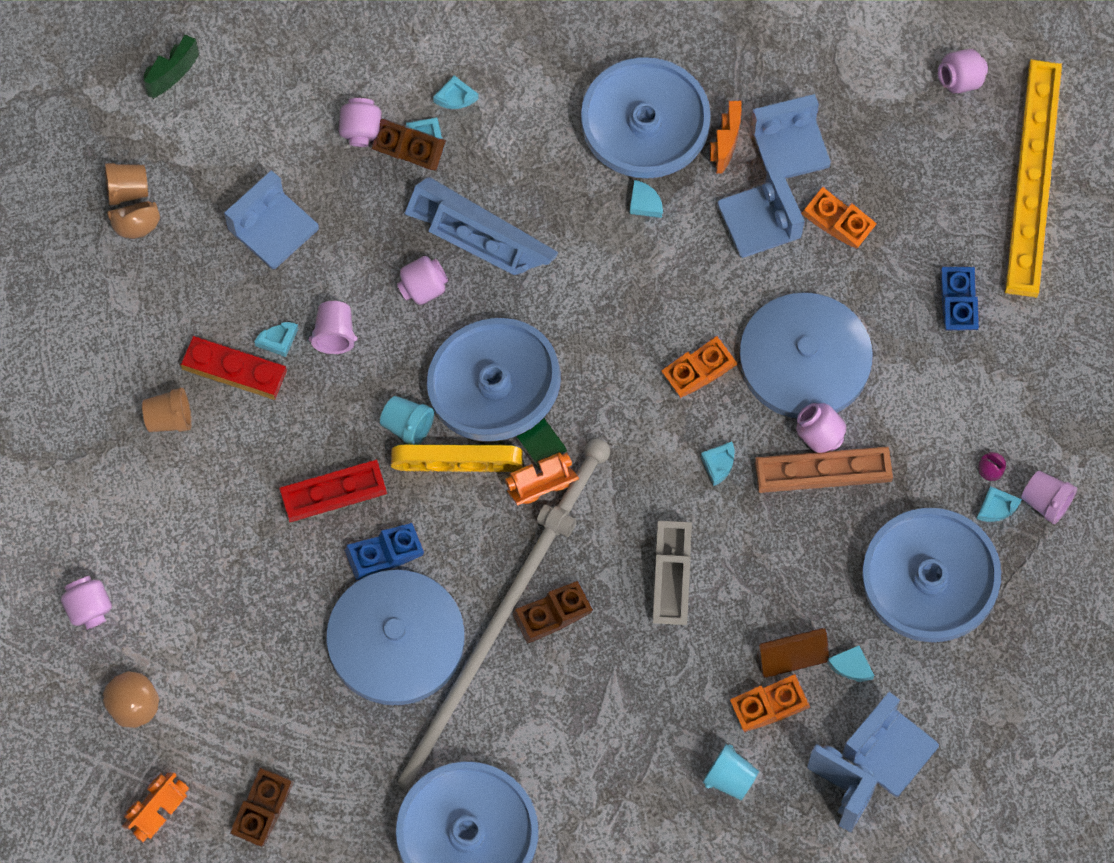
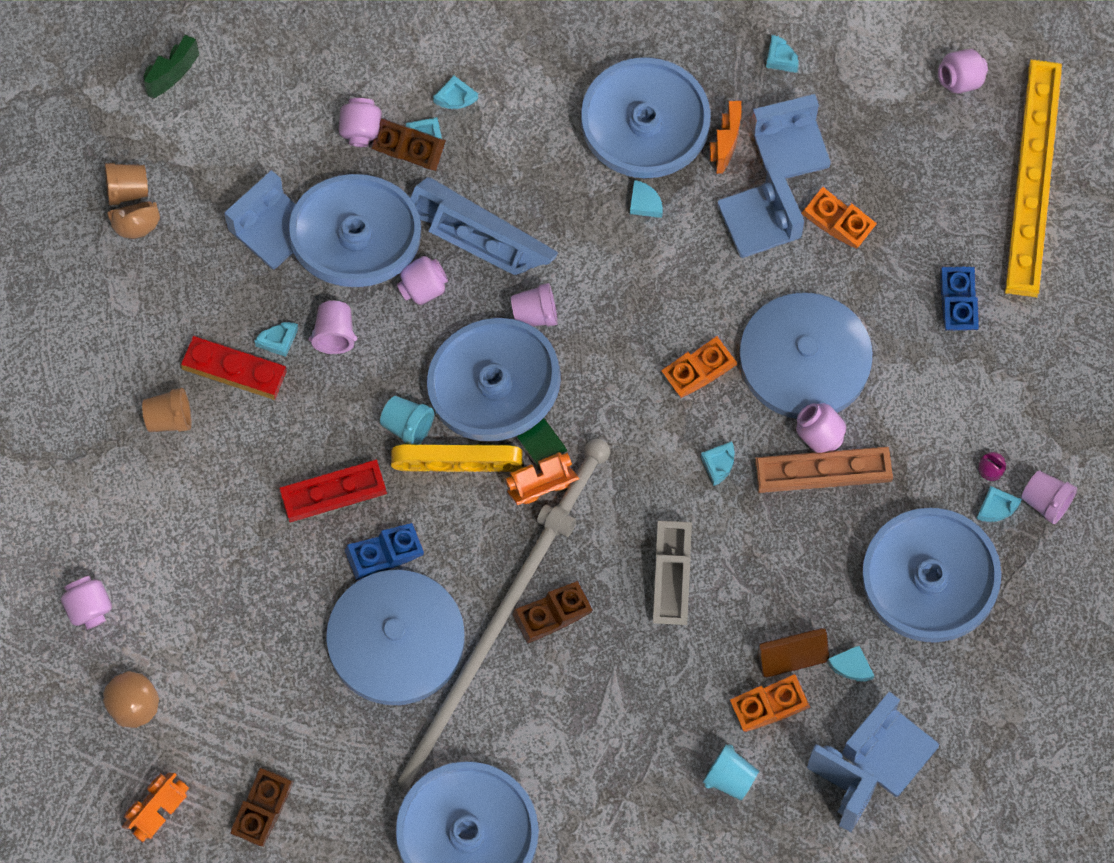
none -> medium blue dish [289,174,421,287]
none -> lavender piece [511,283,558,327]
none -> medium azure tile [766,35,799,73]

